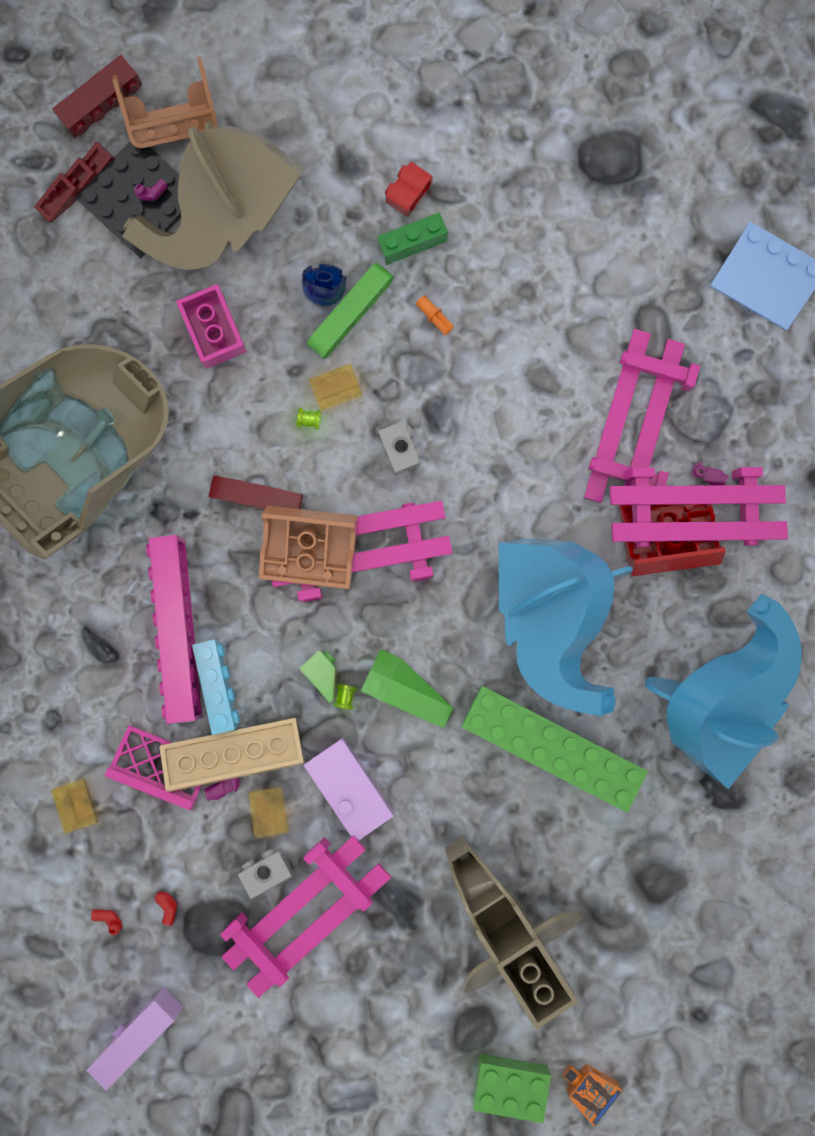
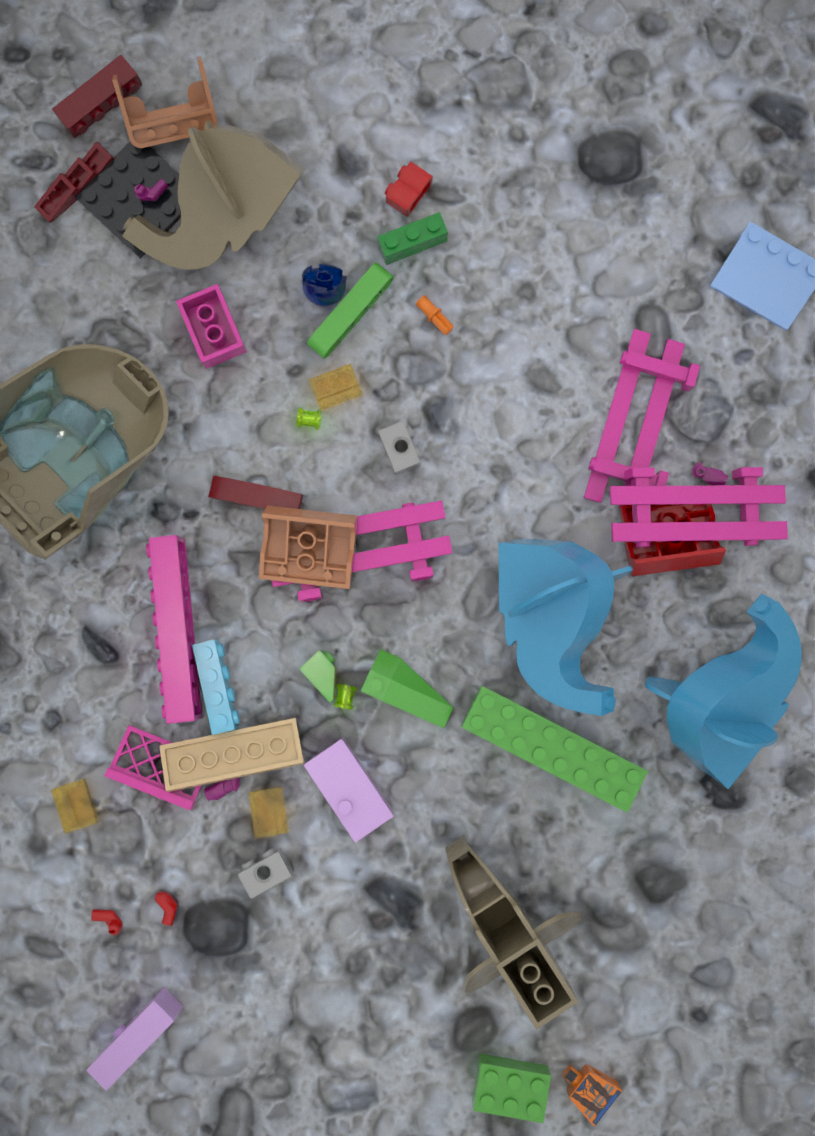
dark pink fence [220,835,392,998] -> none

